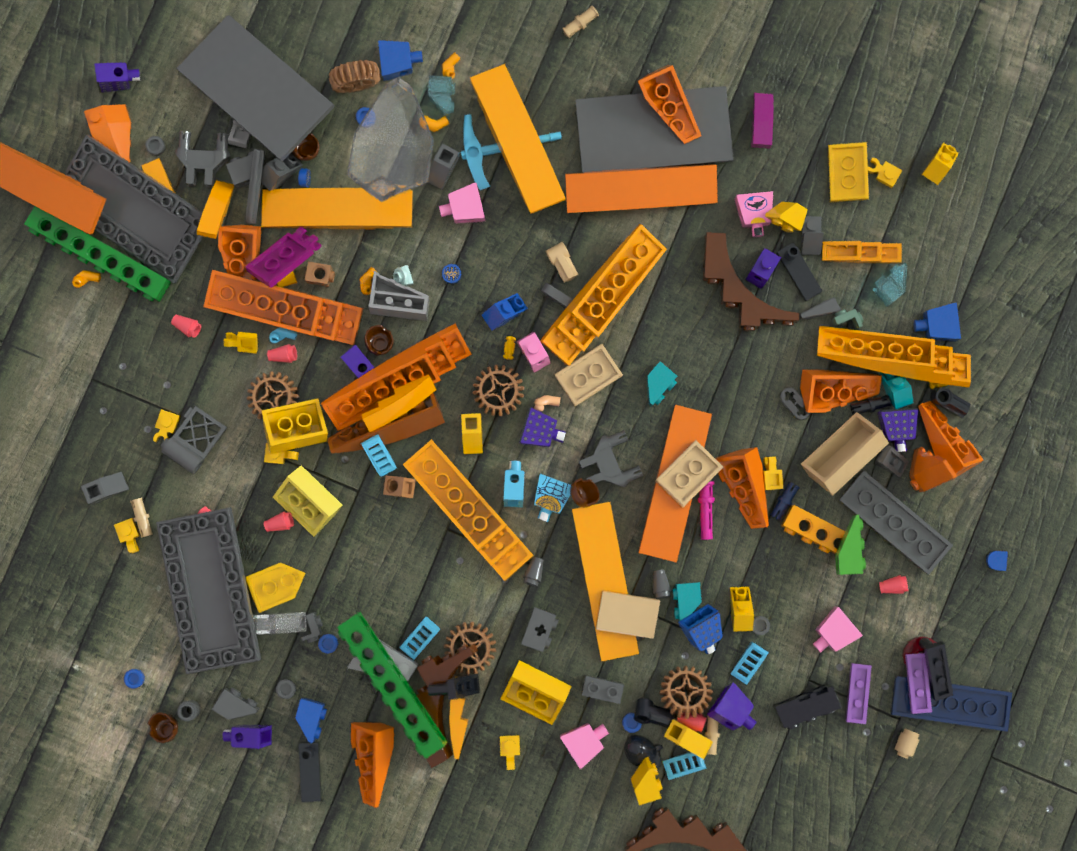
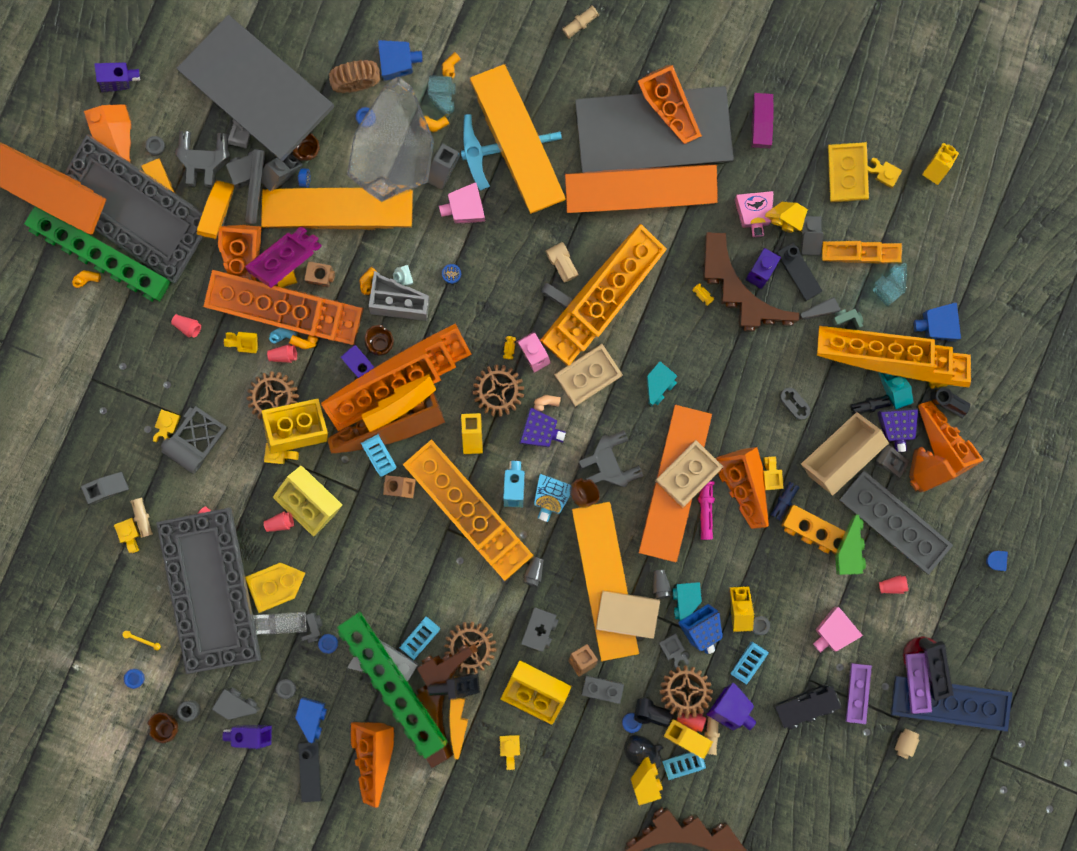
blue slope [481,293,528,331] -> none
bright pink torso [560,723,609,769] -> none
orange wedge [800,370,882,413] -> none
none -> yellow hinge [122,631,161,650]
none -> light orange arm [289,335,318,349]
none -> medium nougat brick [568,644,598,677]
none -> dark grey plate [659,633,689,668]
none -> yellow piece [692,284,714,306]

